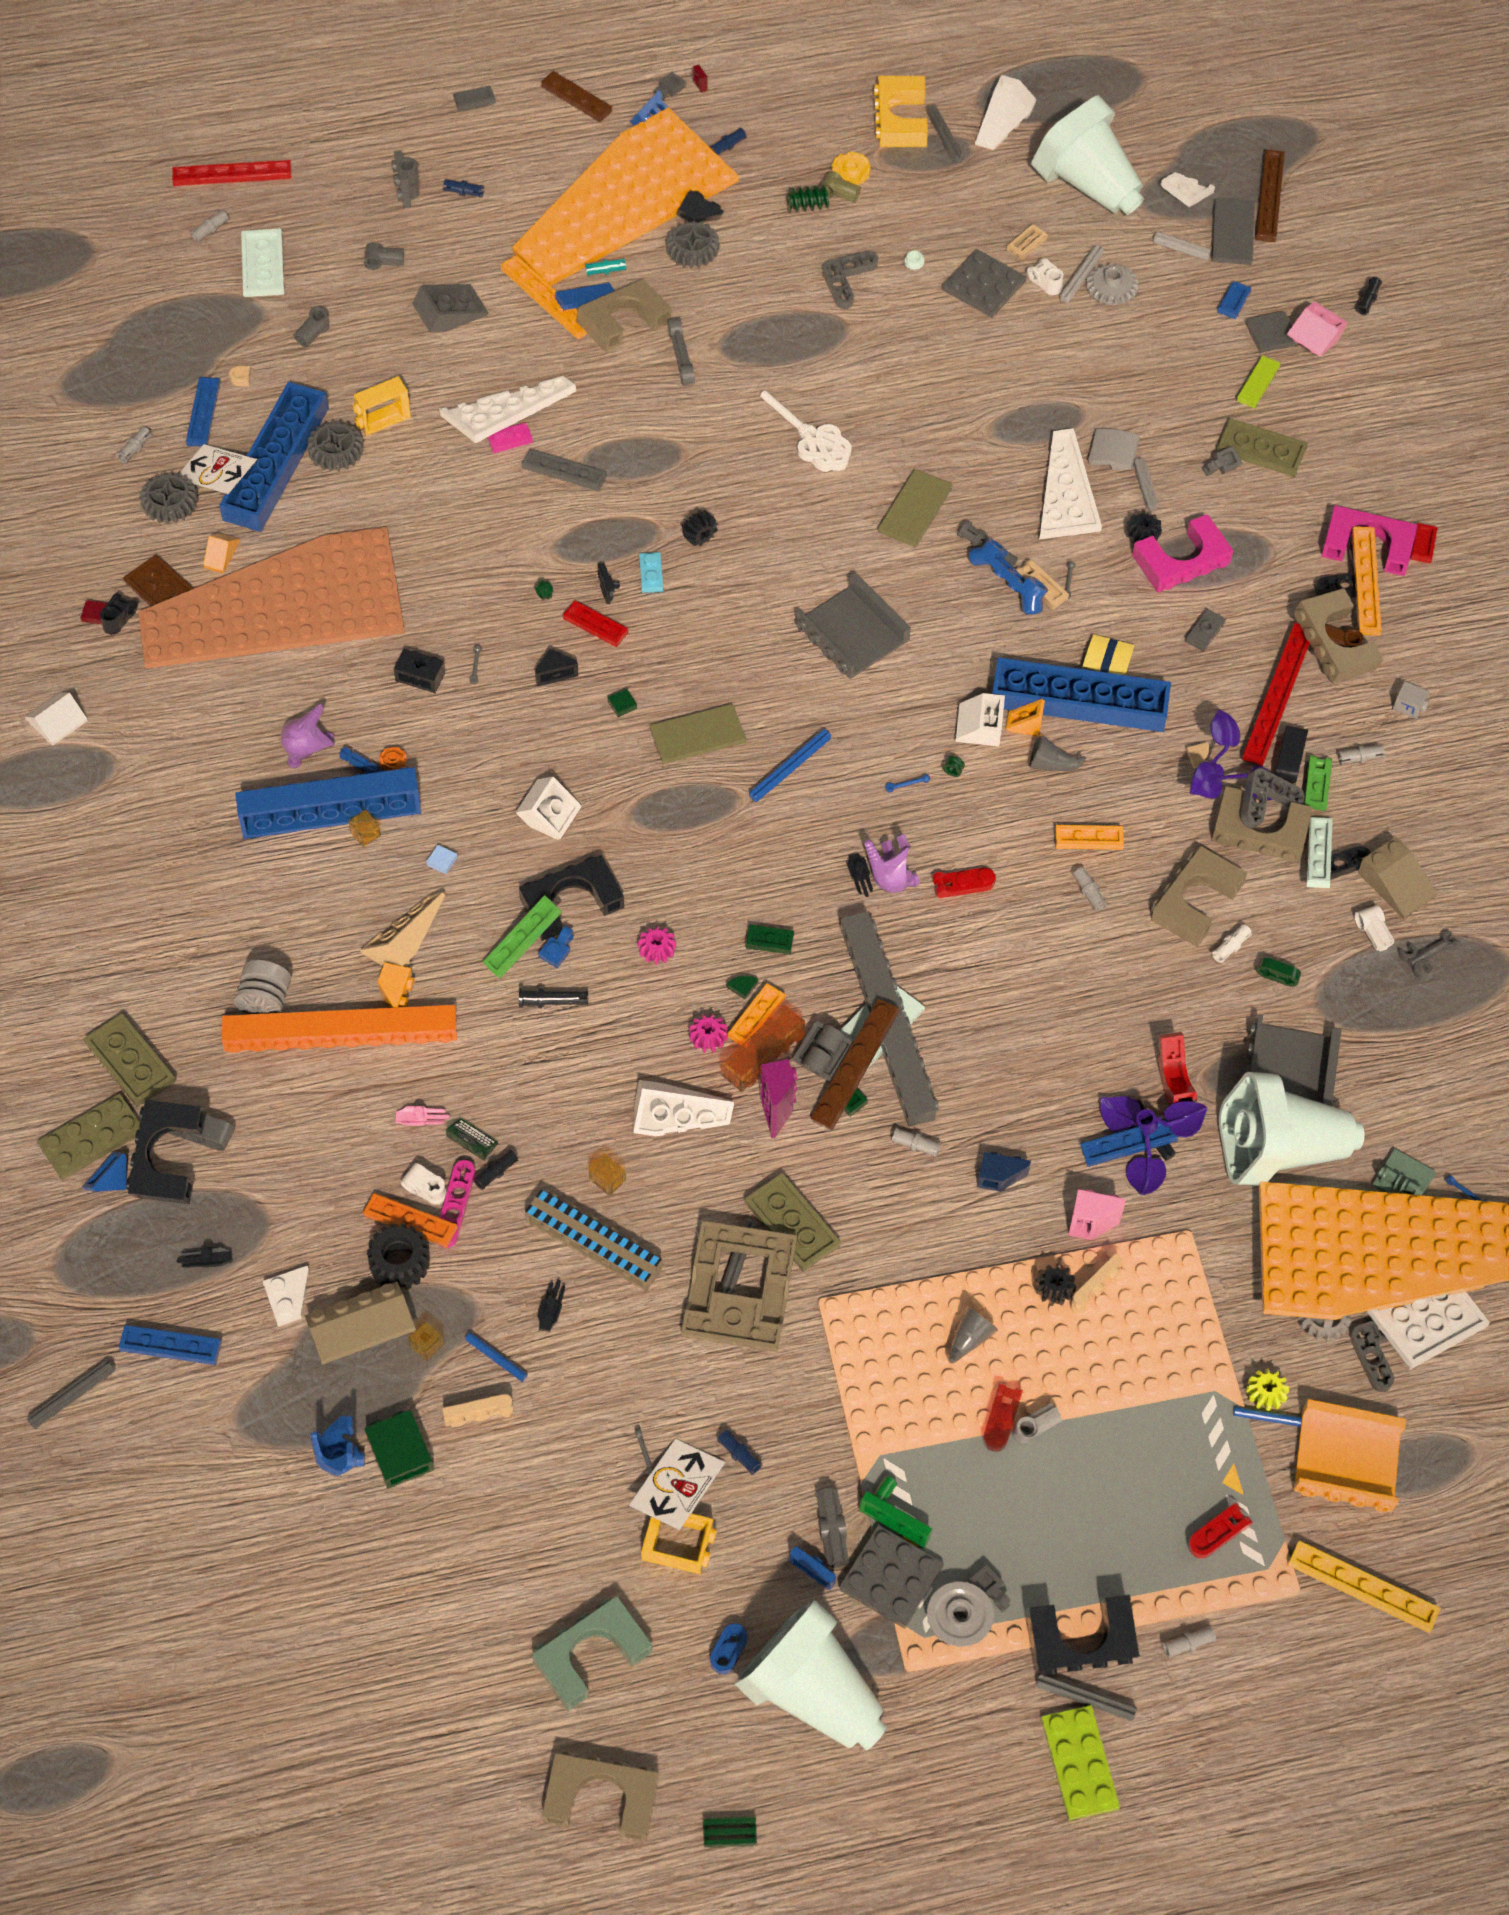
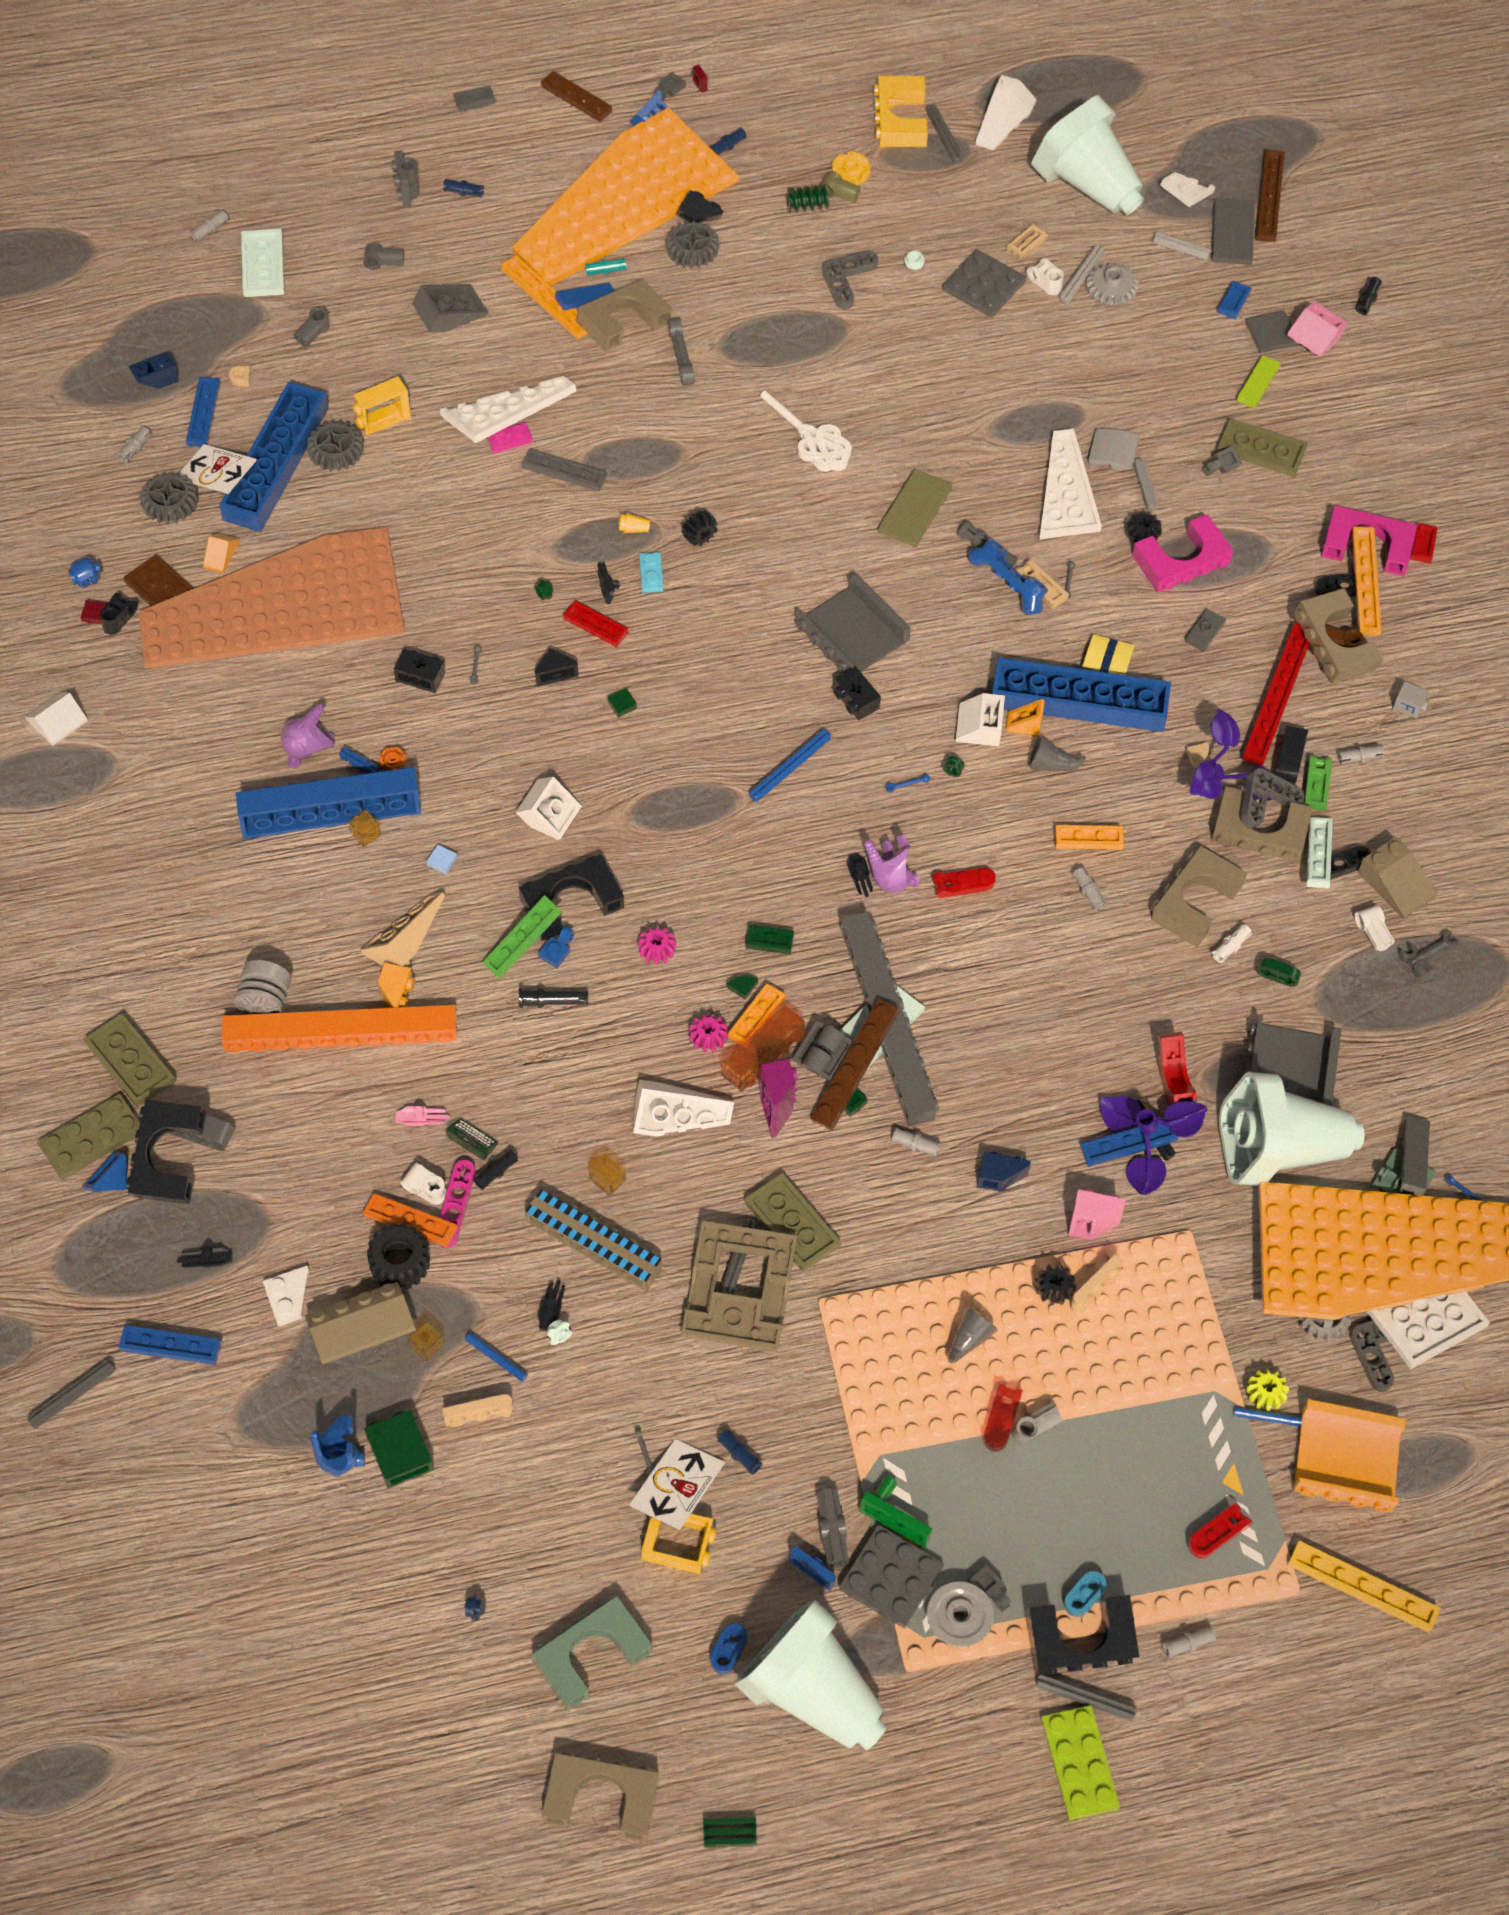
red tile [172,160,292,186] -> none
olive tile [650,704,746,764] -> none
none -> blue head [68,557,102,588]
none -> dark blue slope [129,352,178,389]
none -> dark blue plate [465,1594,486,1620]
none -> light aqua plate [547,1320,572,1345]
none -> yellow cone [618,512,650,533]
none -> black brick [833,667,881,721]
none -> dark azure plate [1064,1571,1107,1617]
none -> dark grey tile [1401,1115,1430,1195]

